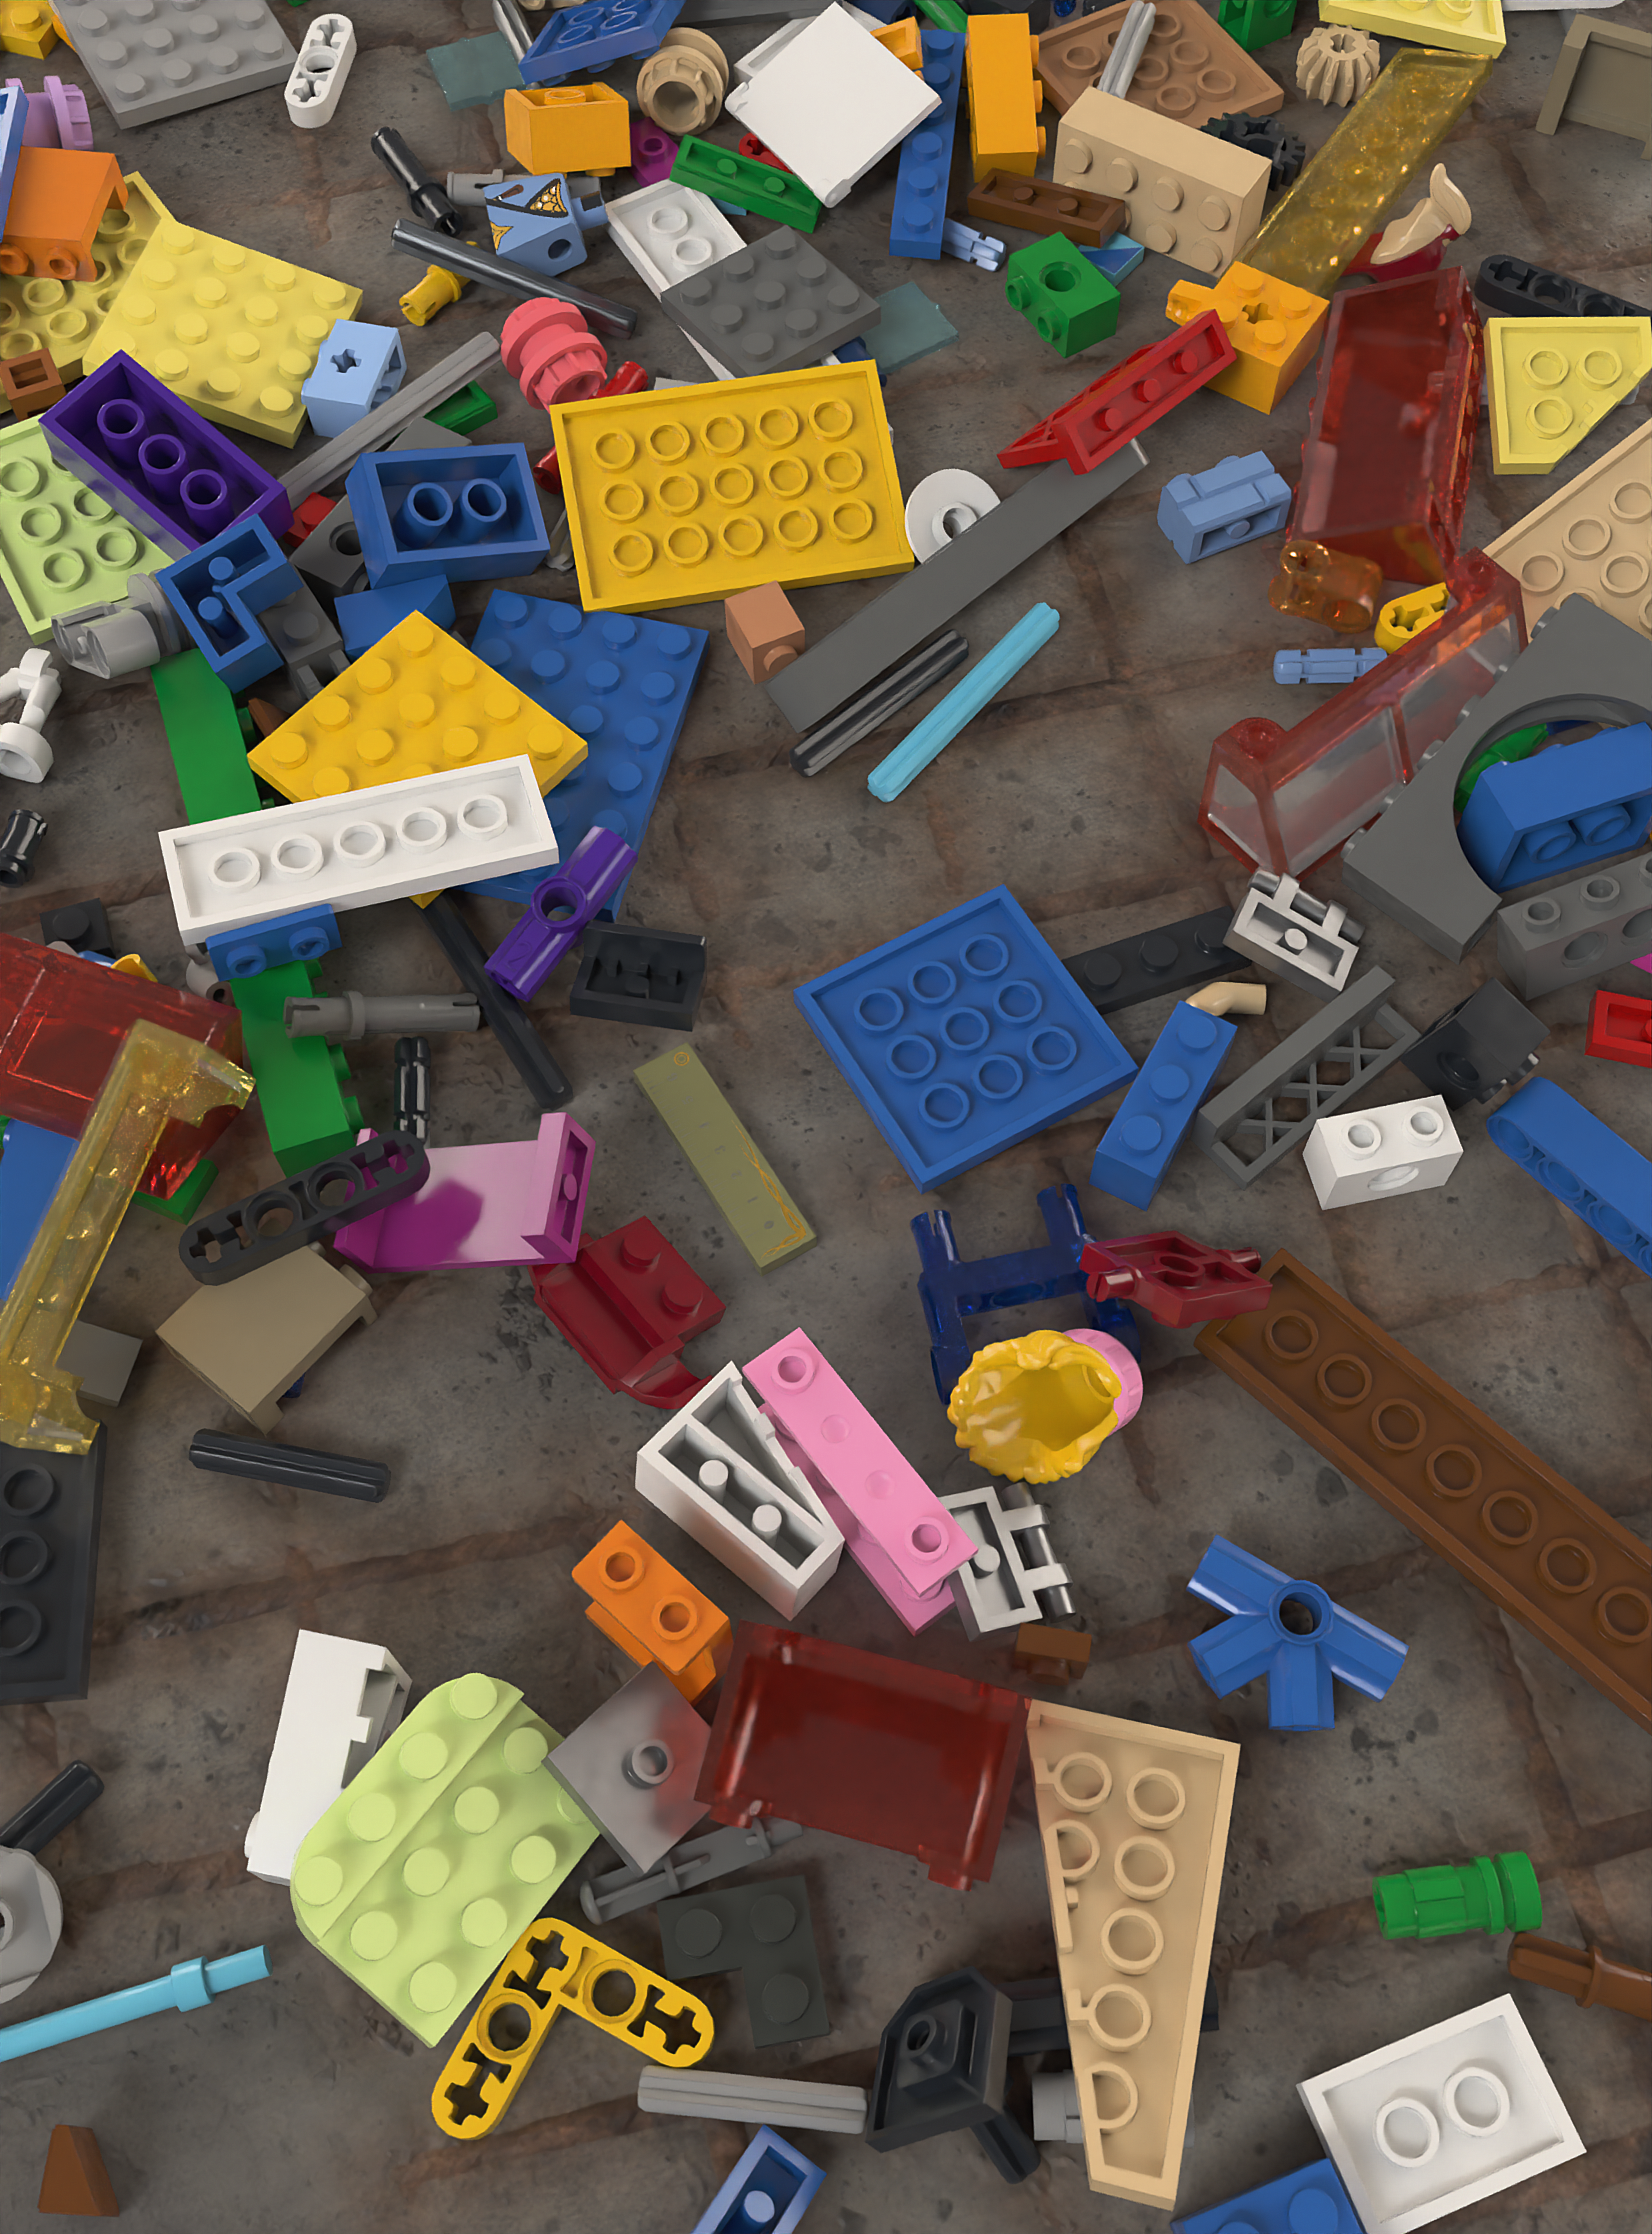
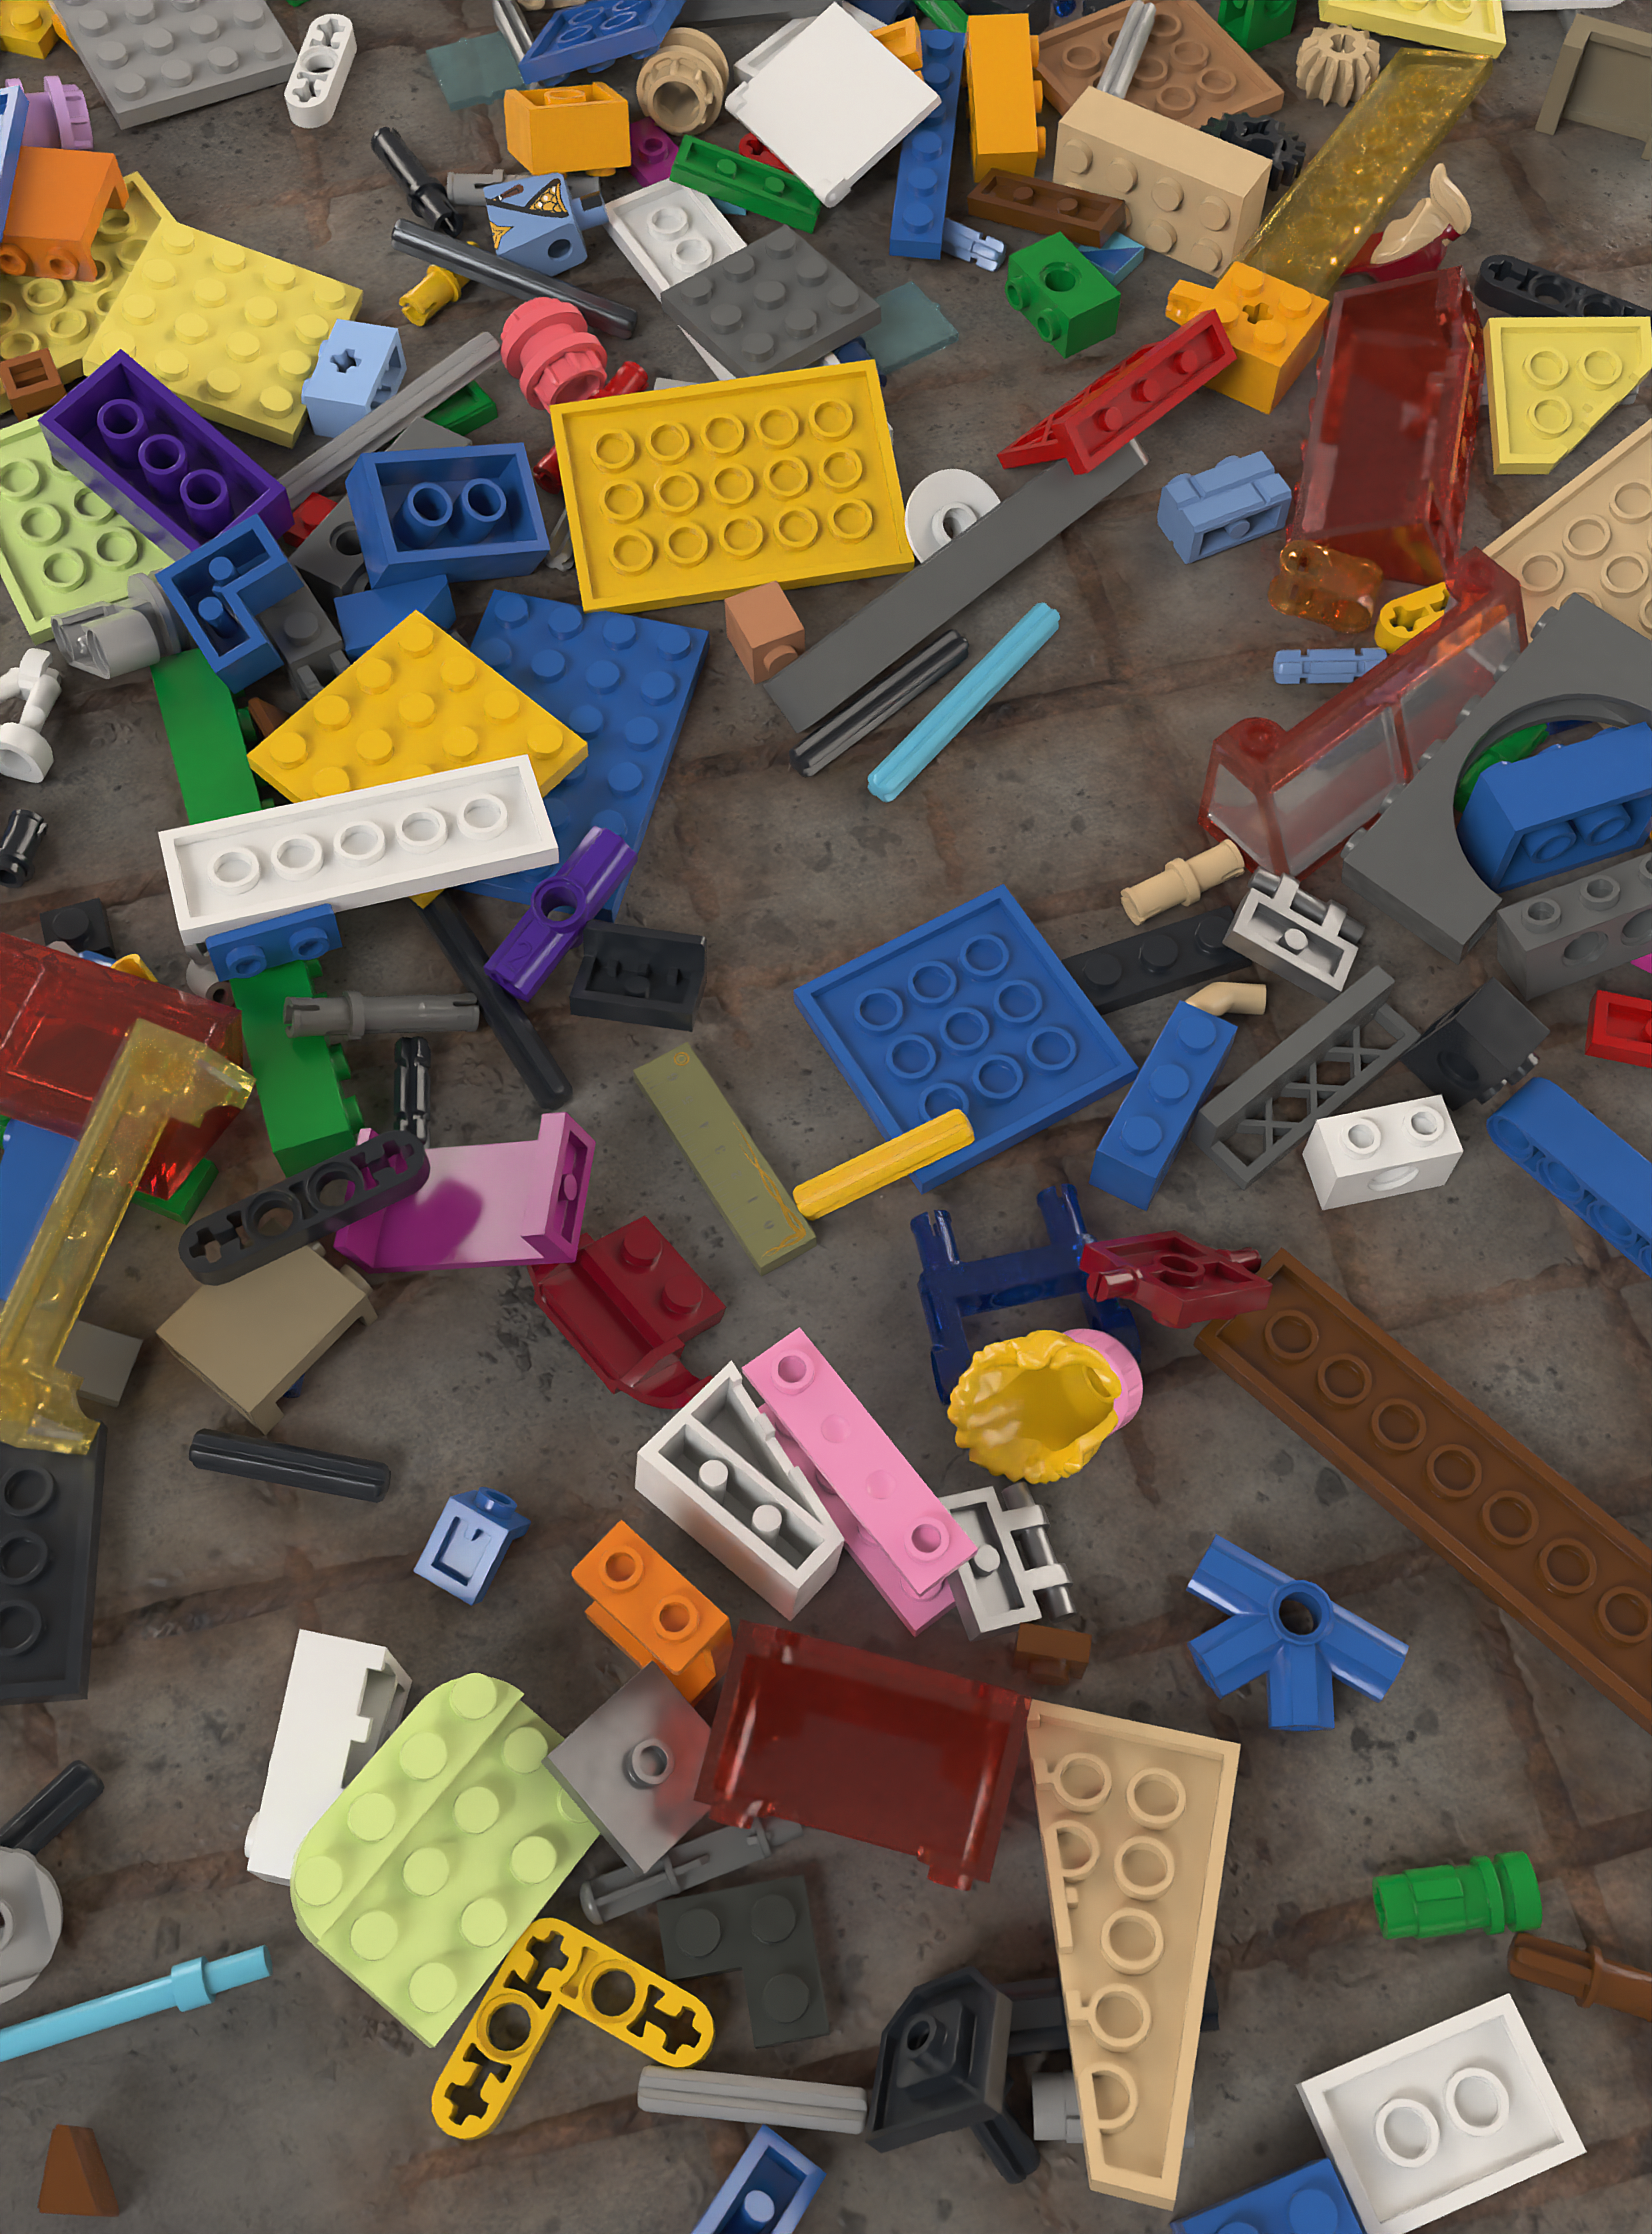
none -> bracket [413,1487,531,1606]
none -> yellow axle [793,1109,975,1221]
none -> tan pin [1121,839,1245,925]

